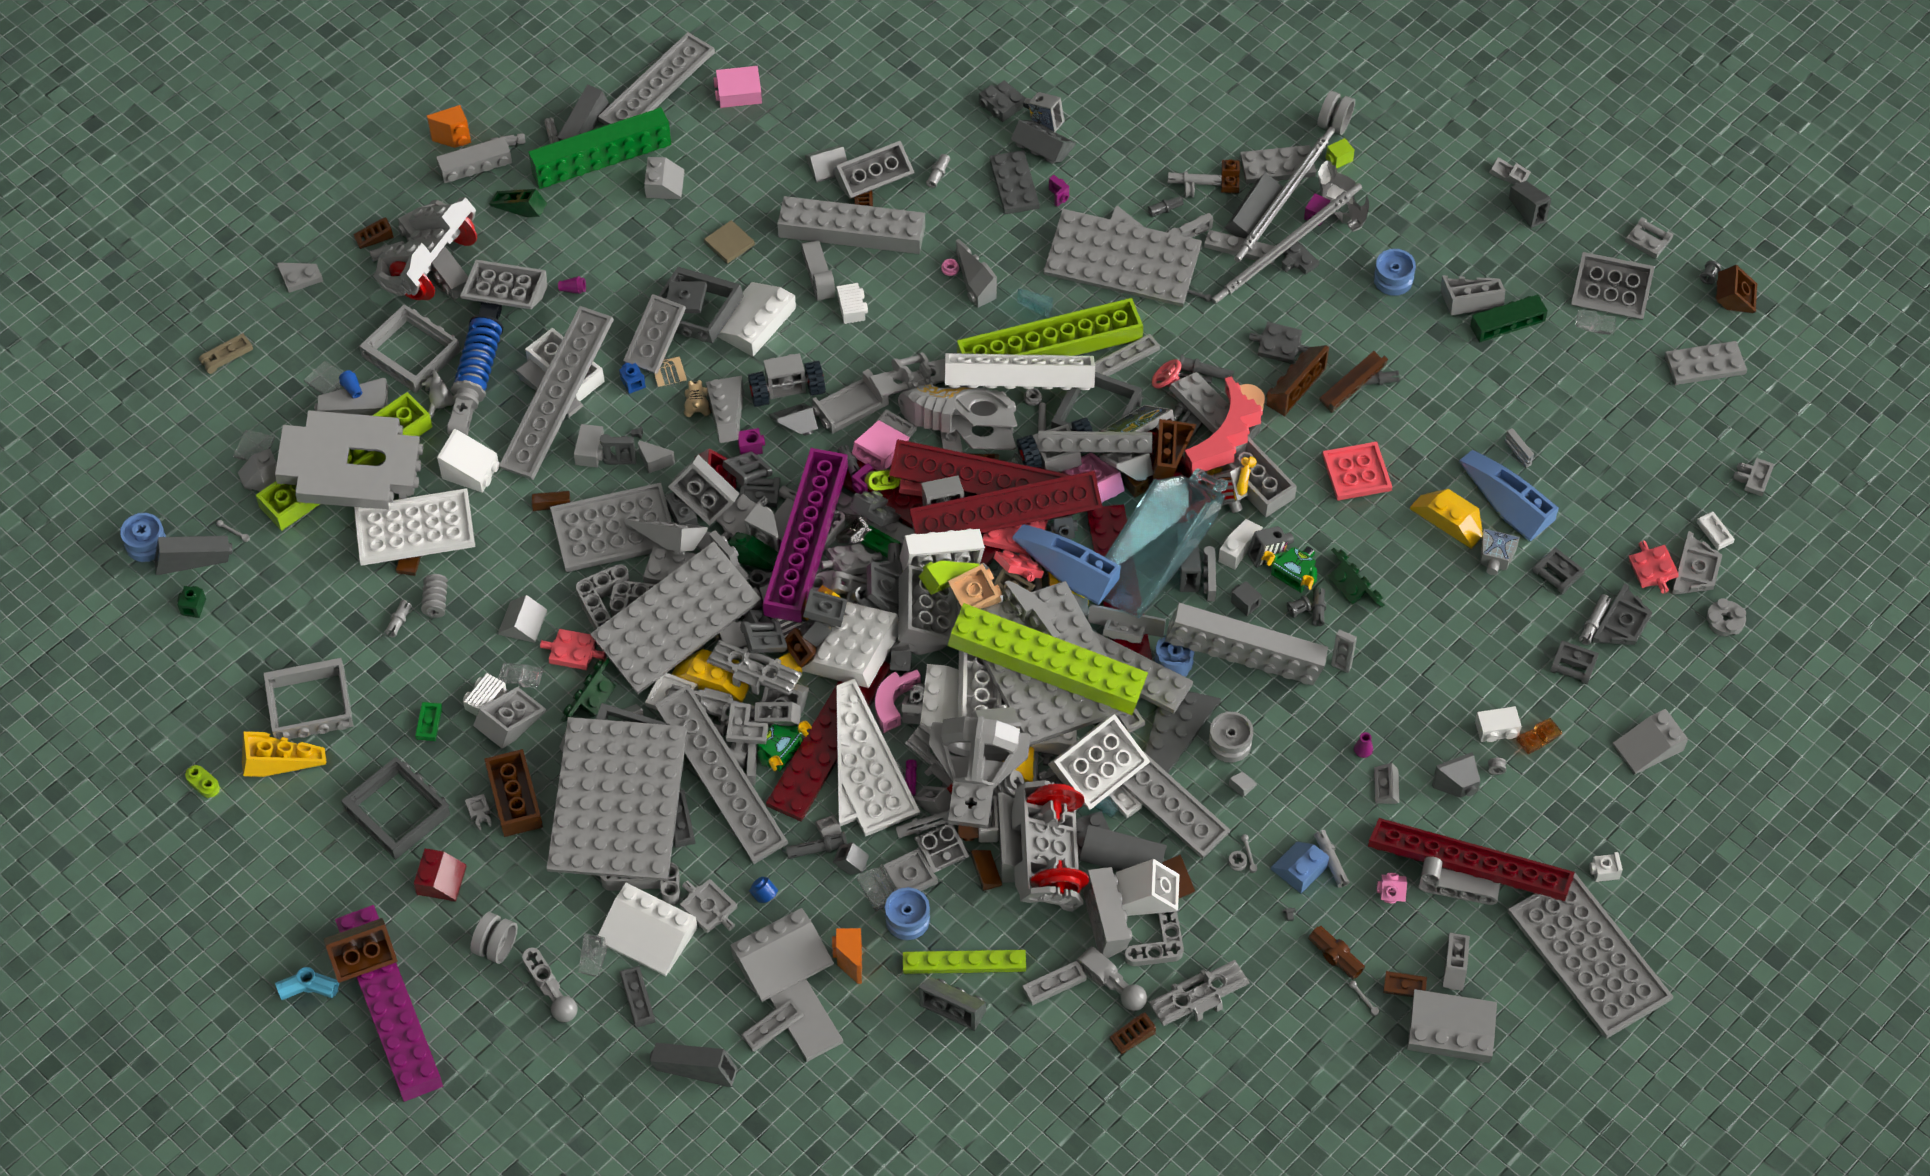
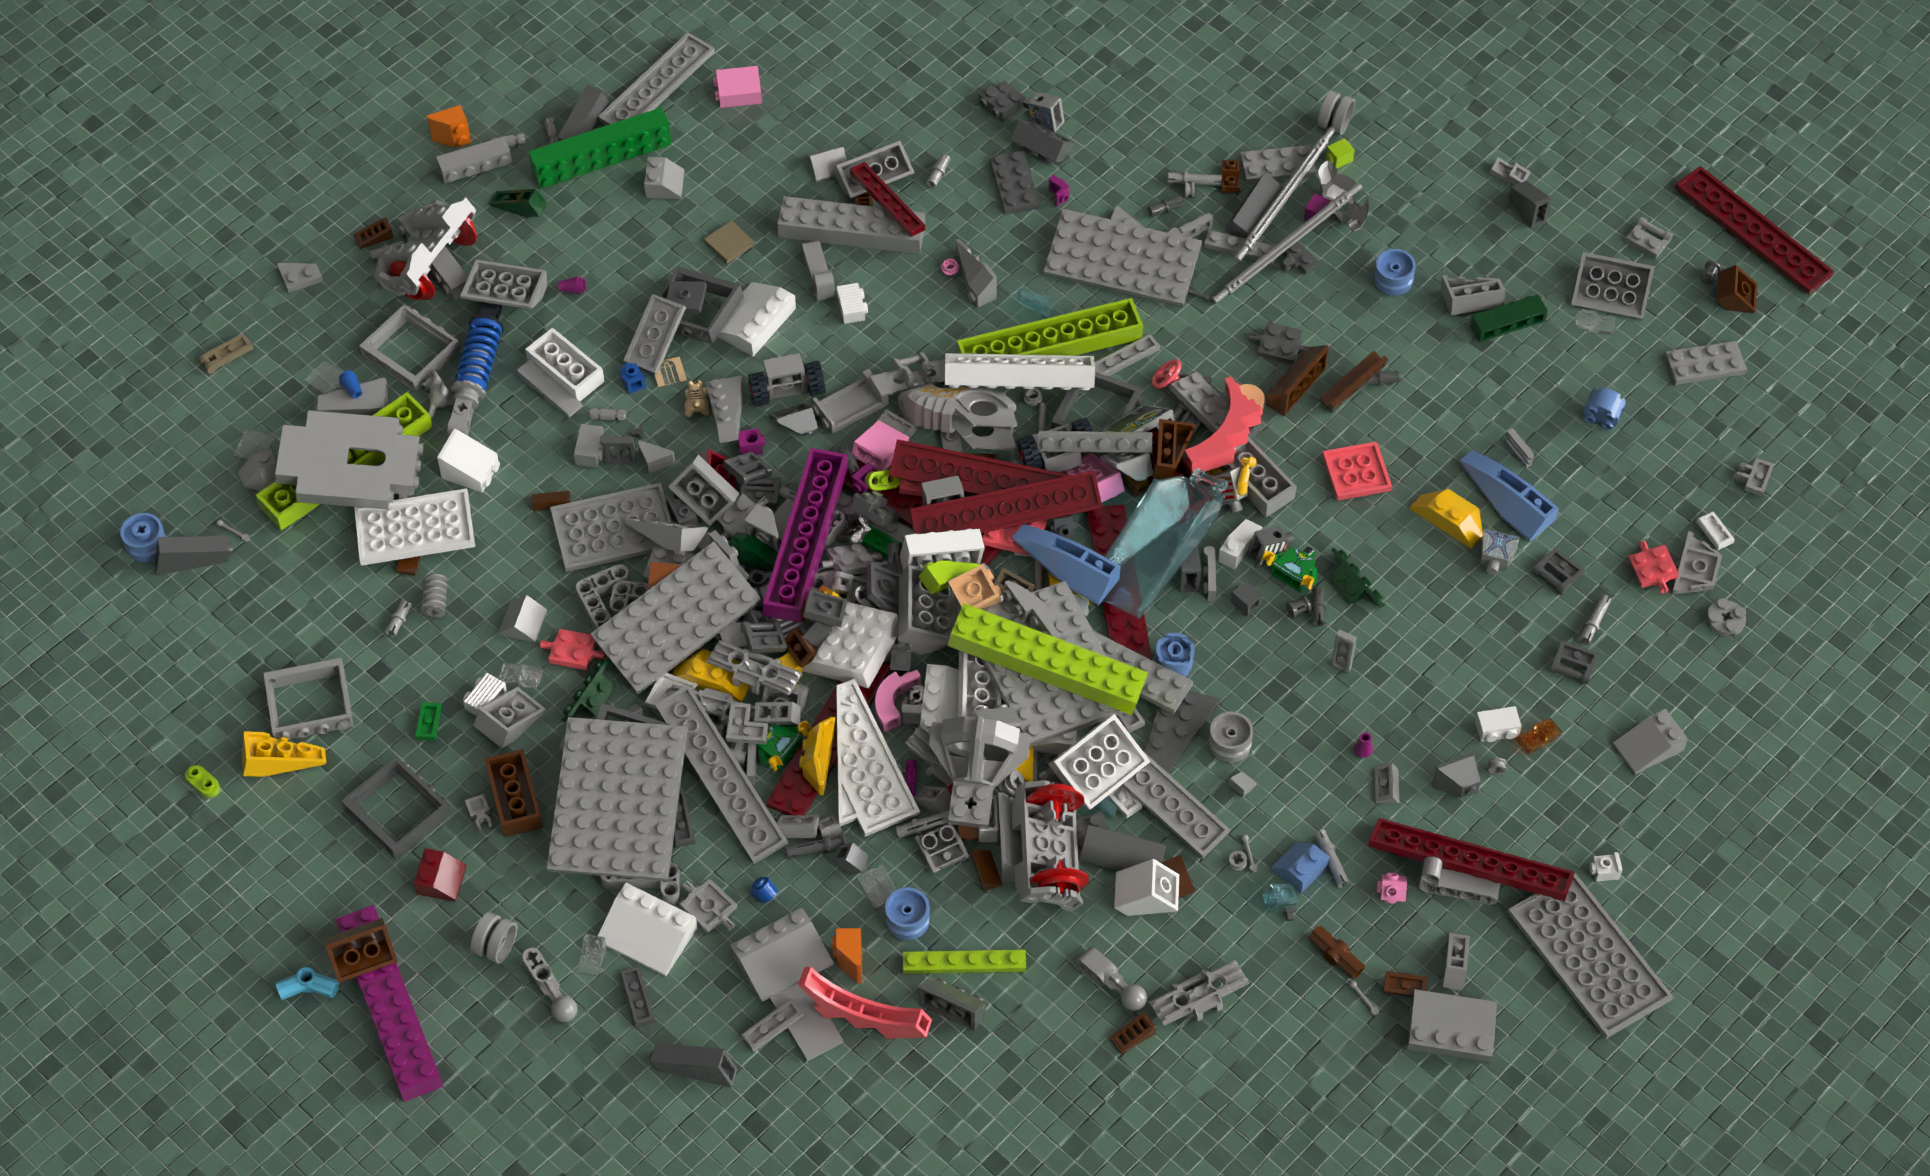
dark green brick [177,586,206,618] -> none
light grey plate [499,306,614,480] -> none
light grey plate [883,848,938,891] -> none
coral plate [994,550,1044,582] -> none
light grey plate [1022,961,1087,1005] -> none
light grey slope [1082,867,1132,958] -> none
light grey bracket [1088,604,1166,643] -> none
light grey beam [1125,911,1184,966] -> none
light grey brick [1165,603,1328,685] -> none
dark grey pin [1179,354,1234,380] -> none
dark grey wing [1592,584,1652,645] -> none
none -> light grey axle [590,408,626,421]
none -> dark orange slope [648,562,680,589]
none -> light grey slope [777,815,819,838]
none -> coral arch [798,967,932,1039]
none -> yellow wedge [799,717,836,795]
none -> dark red plate [850,162,925,237]
none -> clear light blue bracket [1263,884,1298,912]
none -> medium blue brick [1583,387,1626,430]
none -> dark red plate [1675,166,1834,295]

